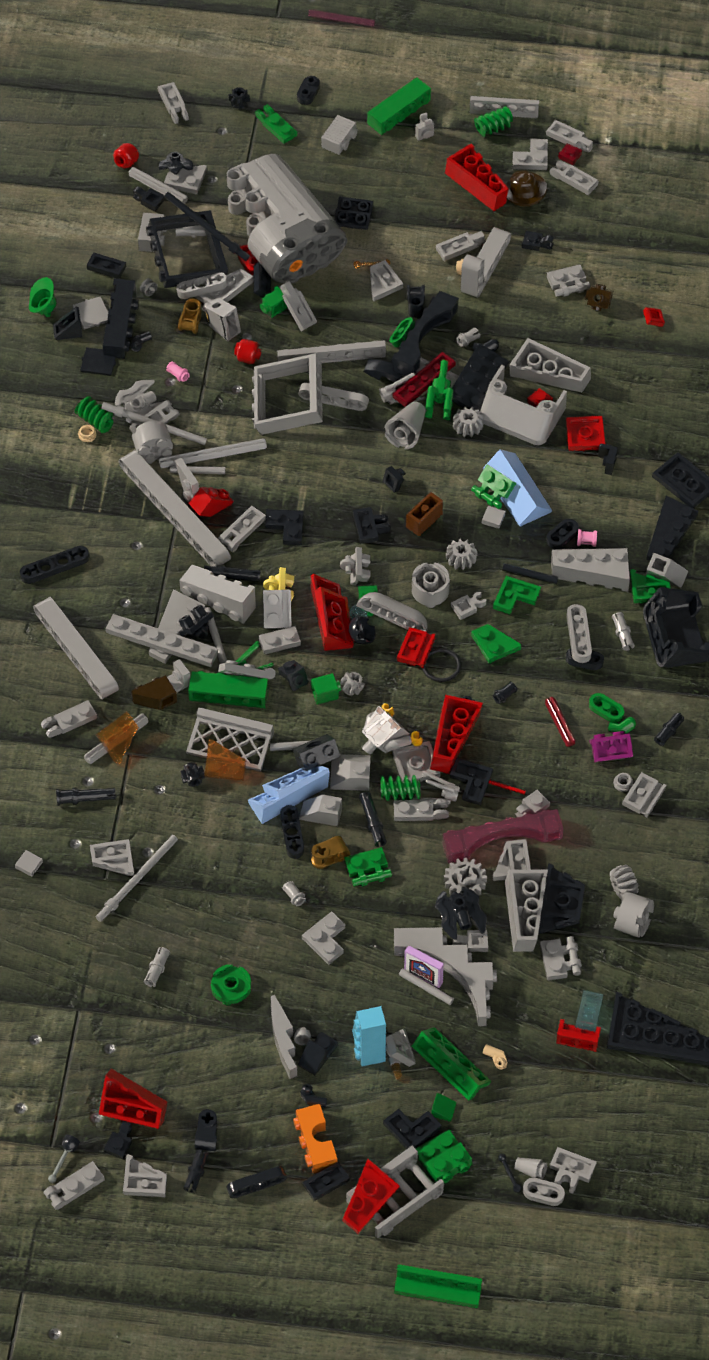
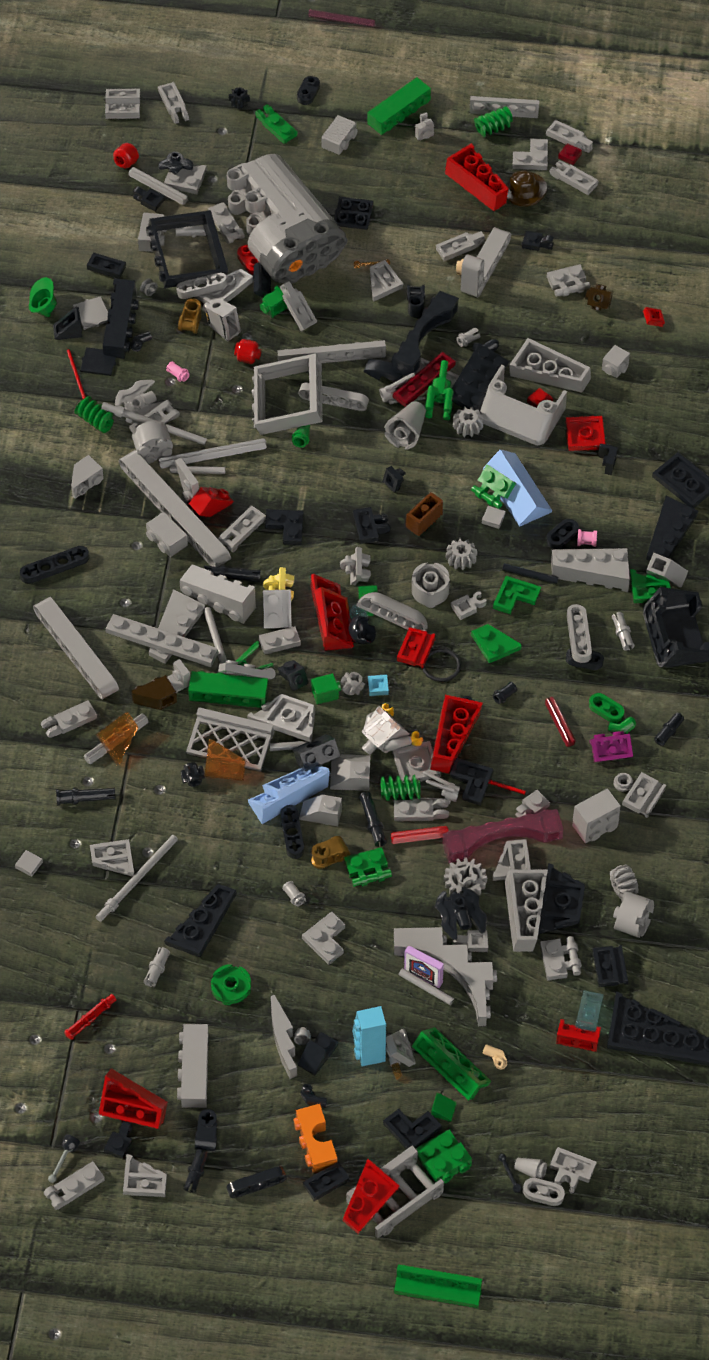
tan plate [78,425,97,442] -> none
black bar [164,191,250,261] -> none
black hips [178,605,214,639] -> none
green plate [389,317,415,348] -> none
none -> red piece [64,994,117,1040]
none -> red axle [67,349,86,399]
none -> light grey slope [71,455,104,498]
none -> light grey slope [105,89,140,119]
none -> light grey brick [146,512,188,557]
none -> black wing [164,884,237,958]
none -> light grey brick [177,1024,209,1108]
none -> light grey plate [208,202,245,244]
none -> light grey wing [247,694,315,742]
none -> green cone [291,425,310,448]
none -> medium azure plate [368,675,389,696]
none -> red axle [391,826,449,844]
none -> light grey brick [572,788,621,843]
none -> black plate [592,945,628,987]
none -> light grey brick [602,345,630,378]

